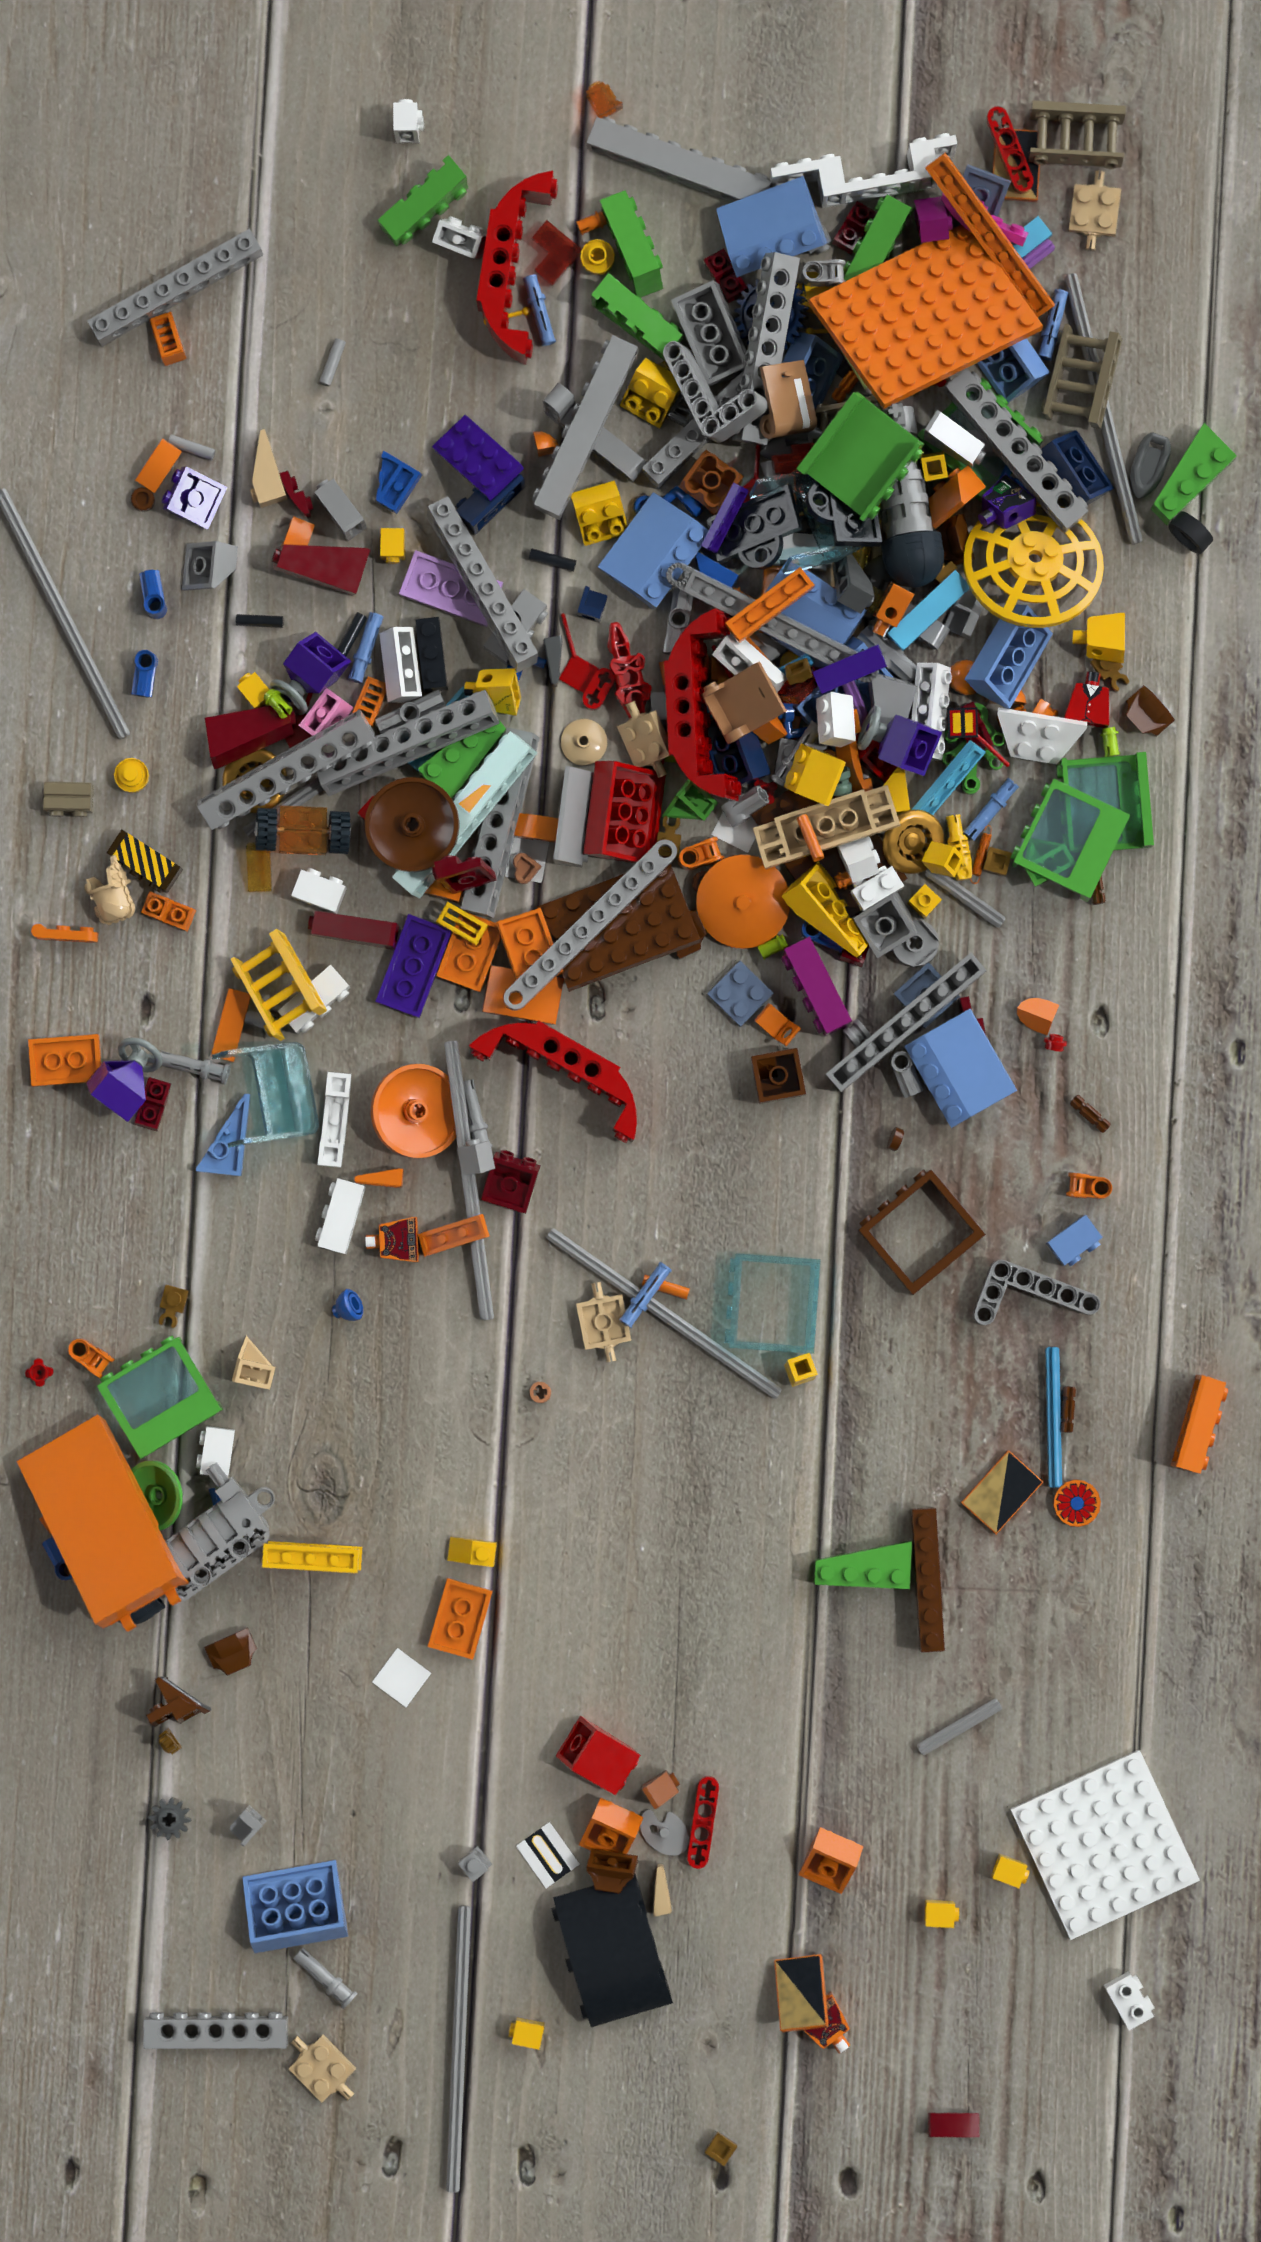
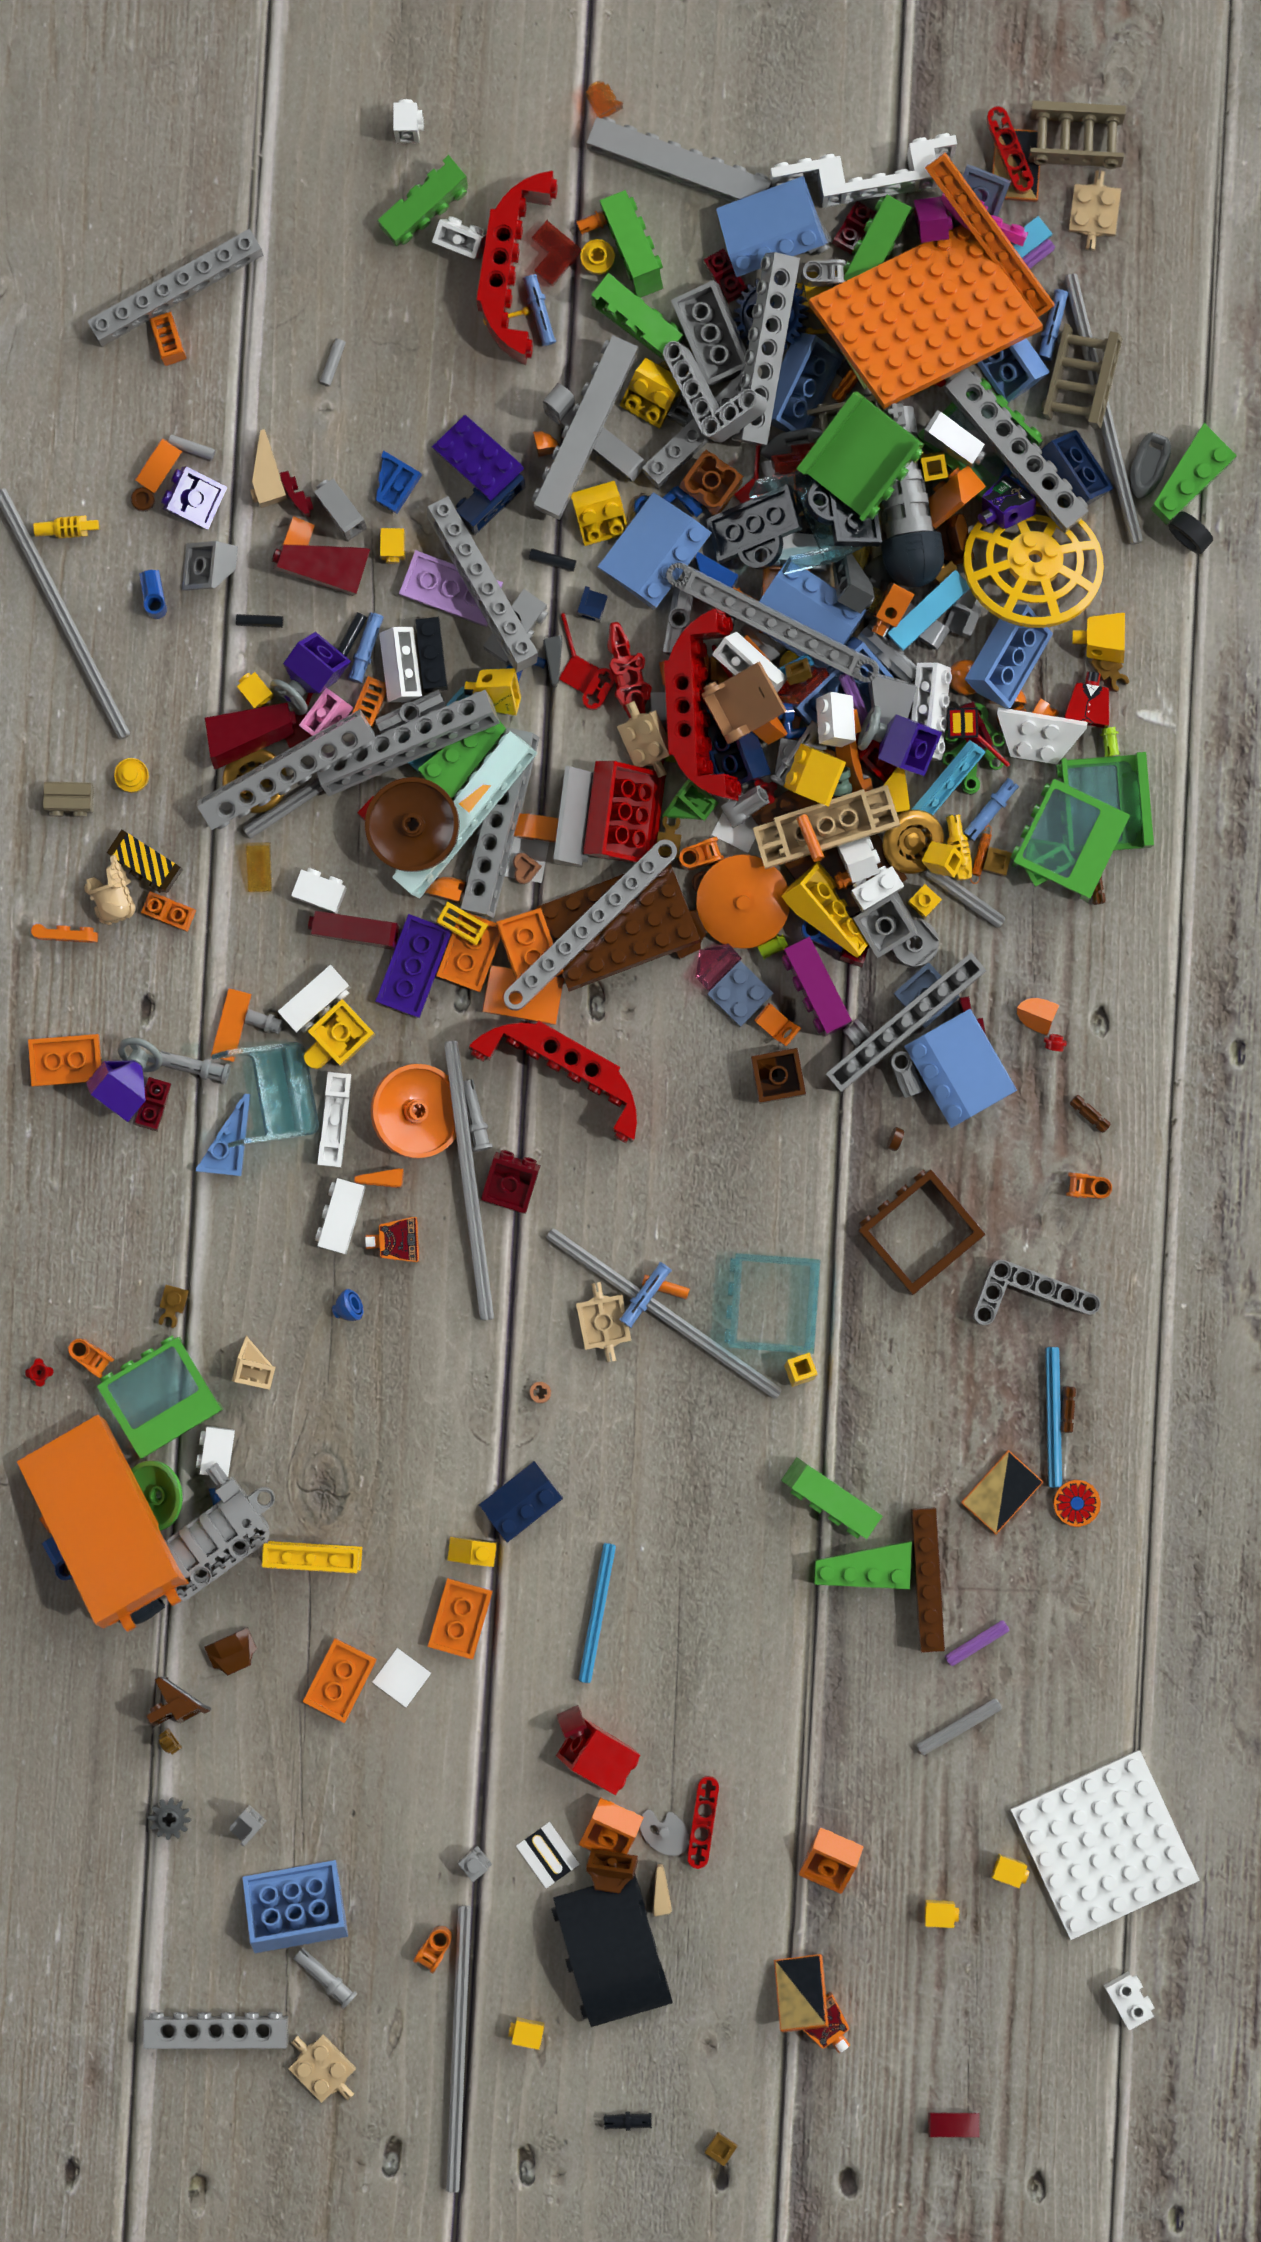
blue piece [131,650,158,698] -> none
yellow fence [230,929,327,1041] -> none
plate [255,806,351,855] -> none
lime pin [264,689,293,718] -> none
orange plate [418,1214,490,1257] -> none
dark red plate [432,855,497,894] -> none
light grey brick [457,1138,495,1175] -> none
tan dish [561,719,607,766] -> none
slope [642,1770,680,1809] -> none
dark purple tile [701,482,749,553] -> none
orange plate [725,567,815,643] -> none
medium nougat door [760,360,817,439] -> none
dark purple tile [812,644,887,694] -> none
medium blue brick [1046,1215,1103,1267] -> none
reddish brown slope [1126,685,1175,737] -> none
orange slope [1171,1375,1228,1474] -> none
none -> yellow hinge [33,515,100,539]
none -> orange plate [303,1638,377,1723]
none -> yellow brick [304,999,376,1069]
none -> orange piece [413,1926,452,1974]
none -> dark blue slope [479,1461,563,1543]
none -> dark red slope [557,1705,587,1739]
none -> dark azure axle [579,1543,616,1683]
none -> black pin [604,2112,652,2131]
none -> clear pink slope [695,944,742,991]
none -> bright green wedge [781,1457,883,1539]
none -> medium lavender axle [945,1621,1009,1666]

